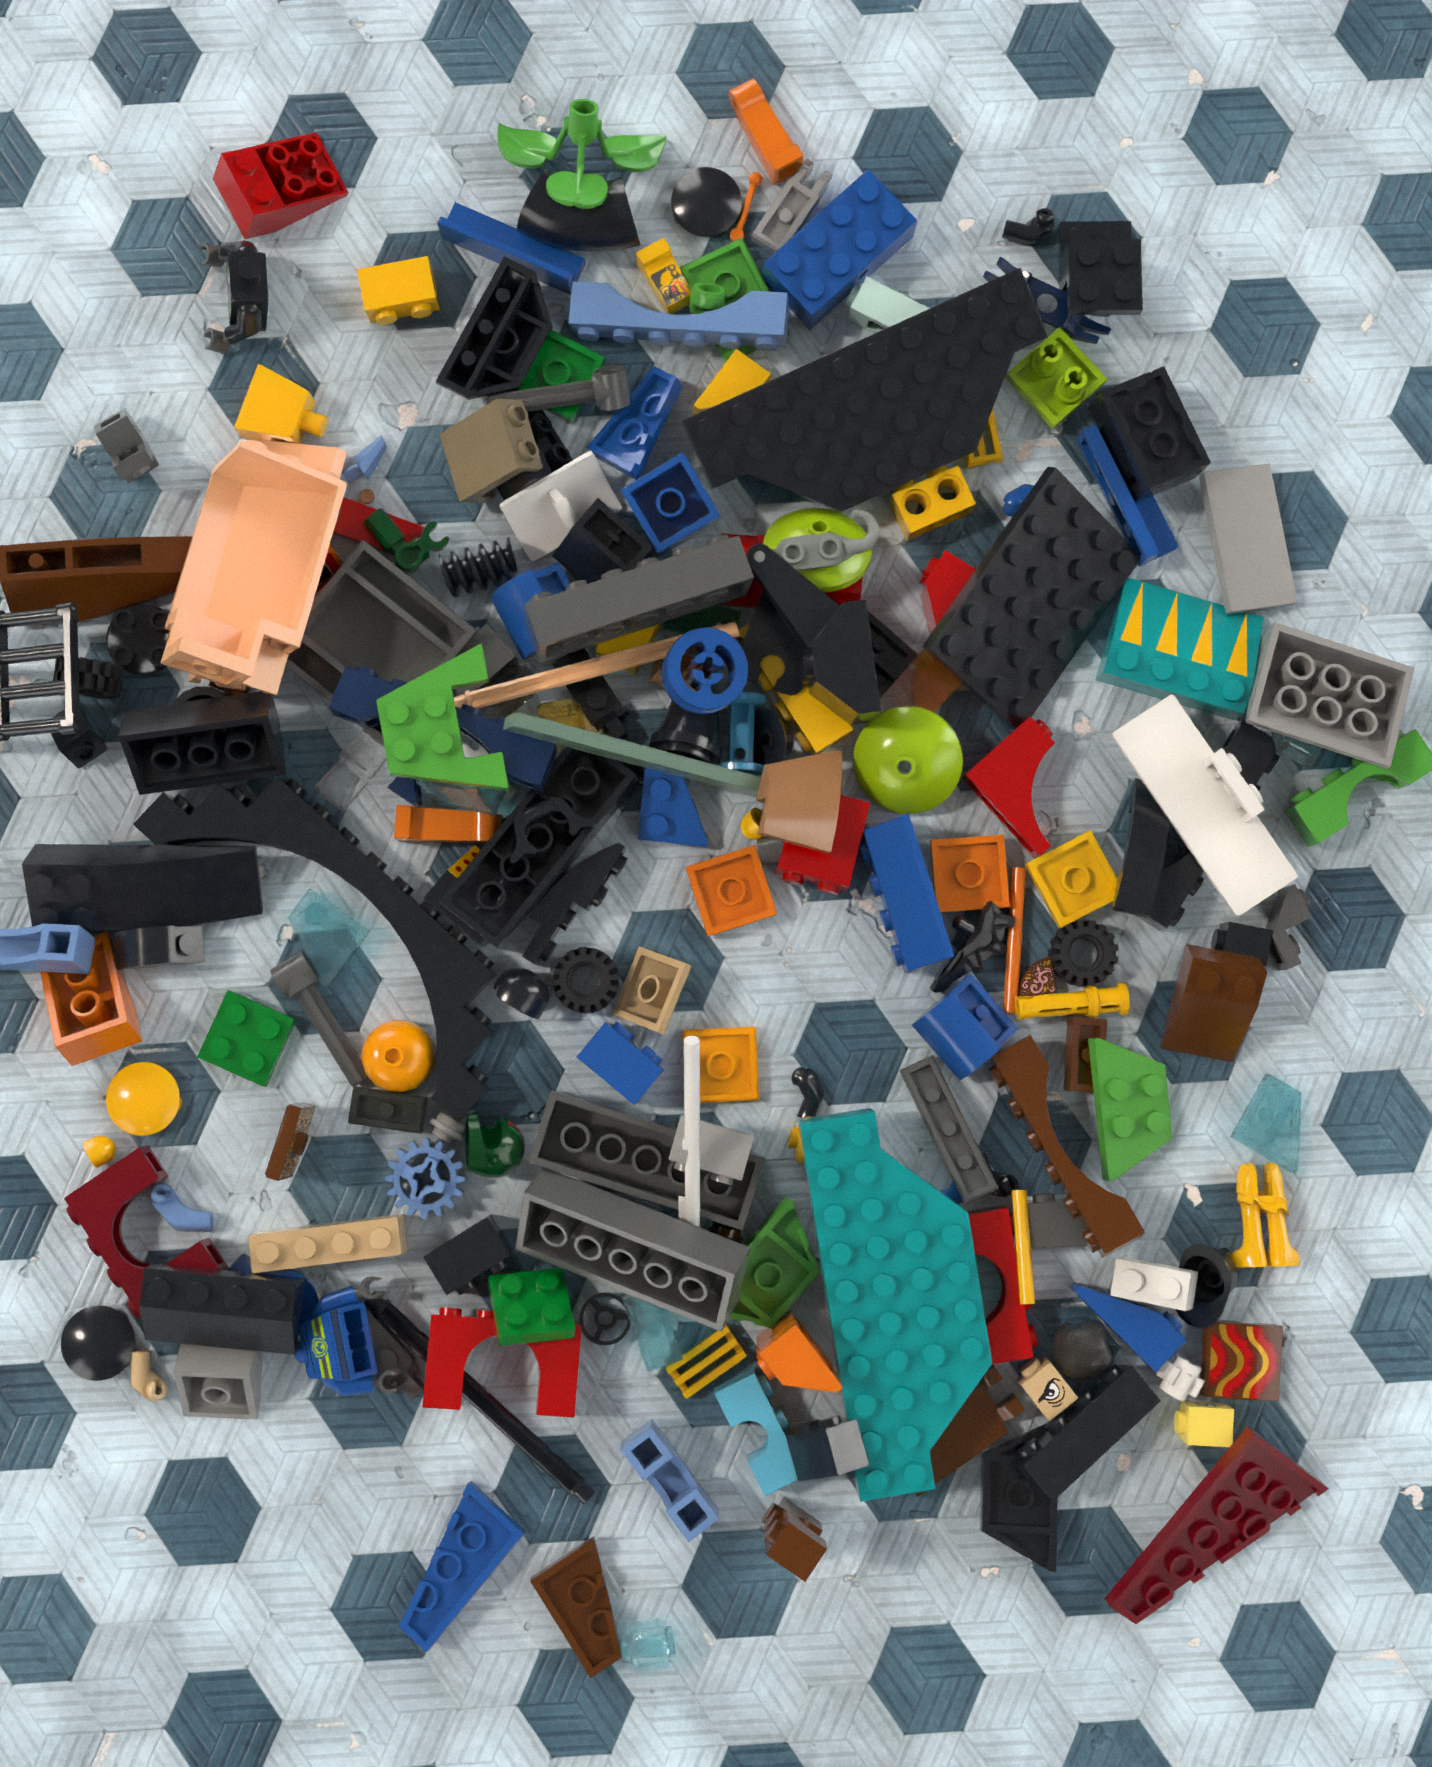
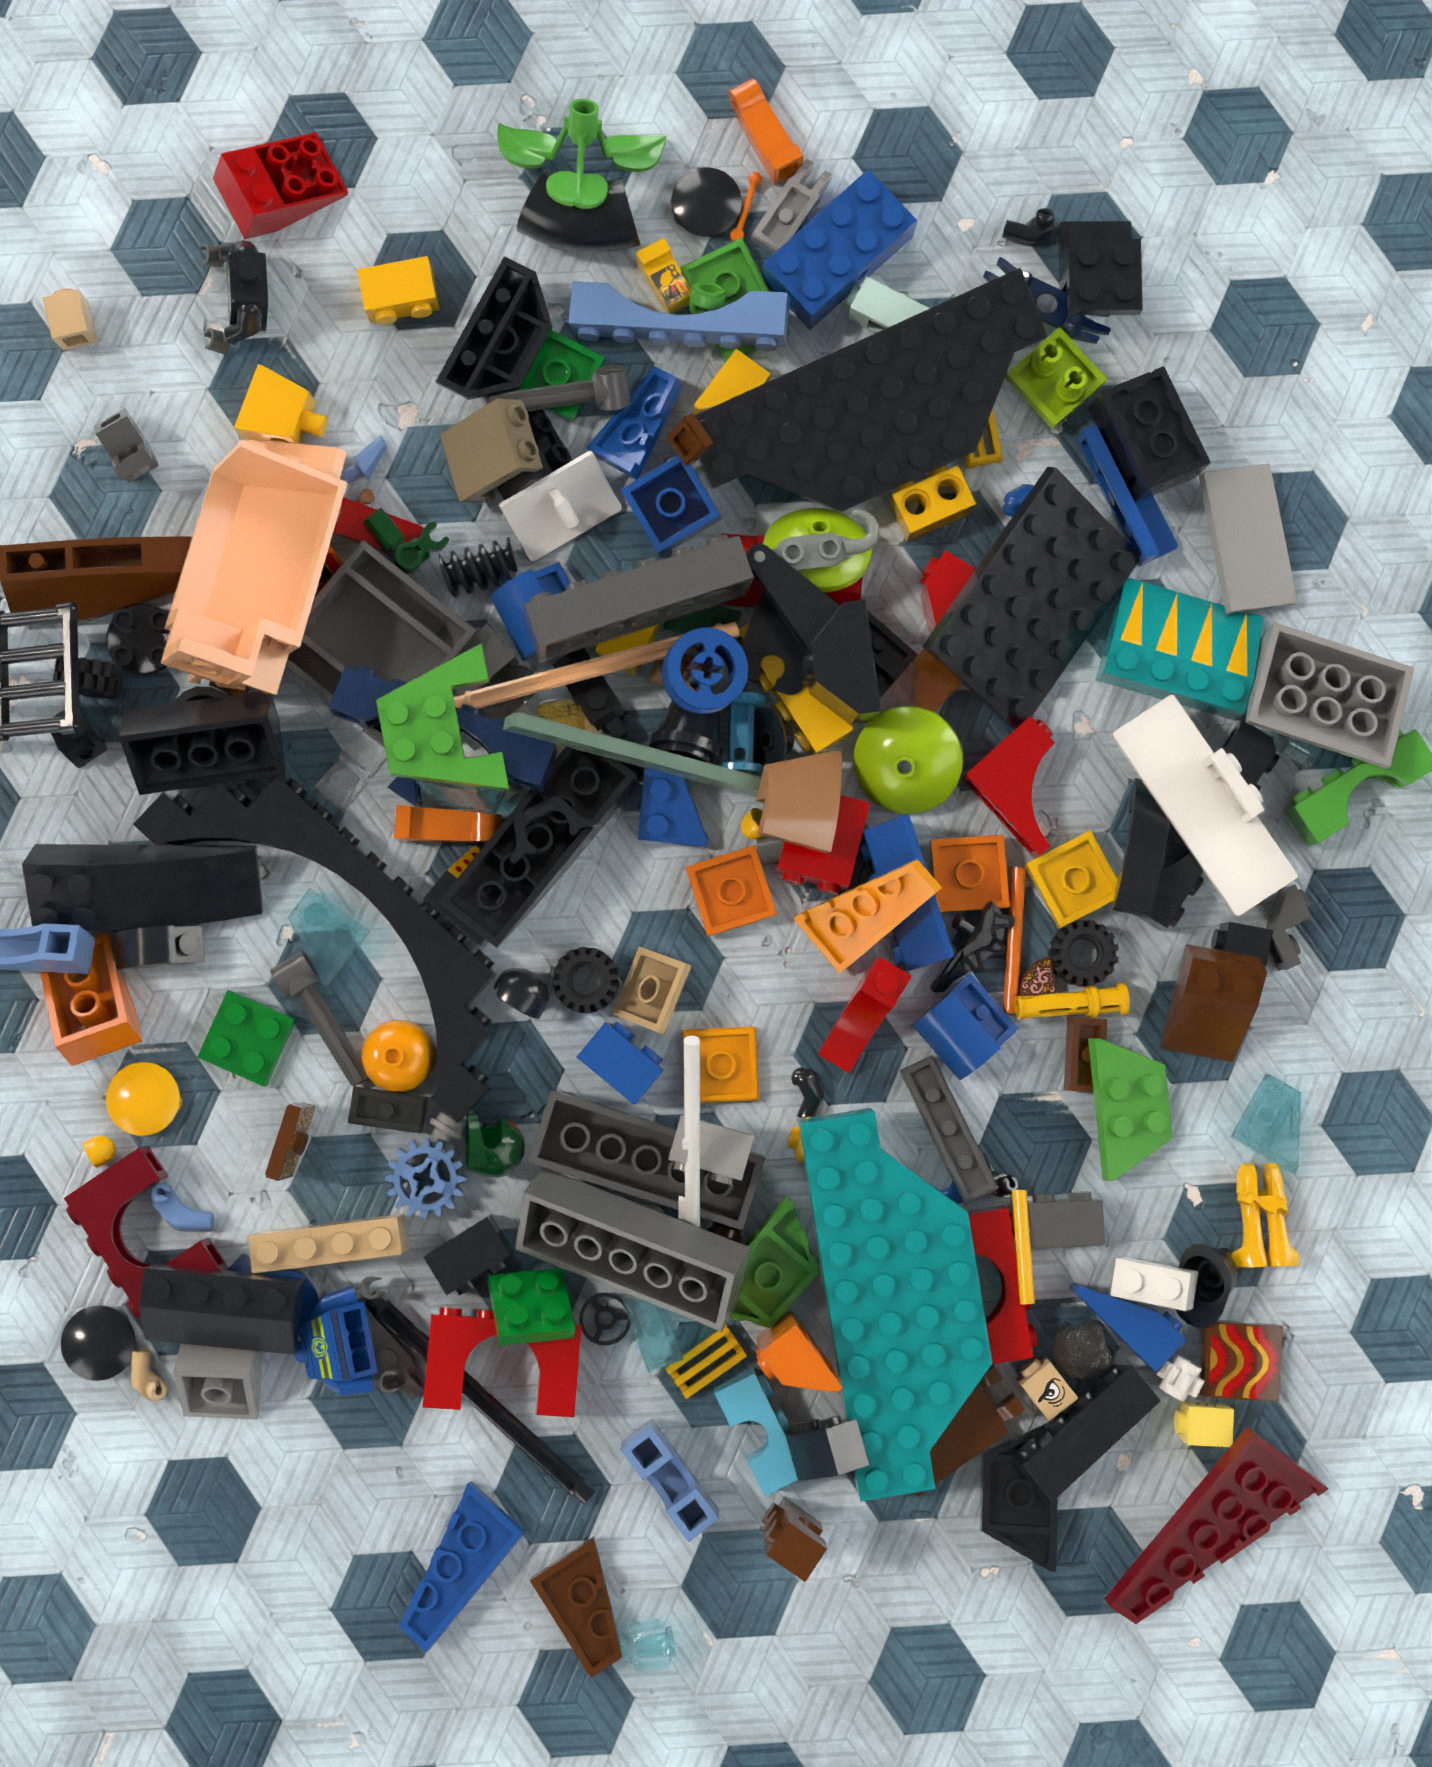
blue panel [437,202,586,295] -> none
black slope [522,843,628,965] -> none
black slope [552,498,654,584] -> none
reddish brown arch [988,1035,1145,1258] -> none
none -> tan brick [42,288,98,351]
none -> reddish brown tile [666,413,714,467]
none -> light orange wing [793,859,942,974]
none -> red arch [817,957,912,1073]

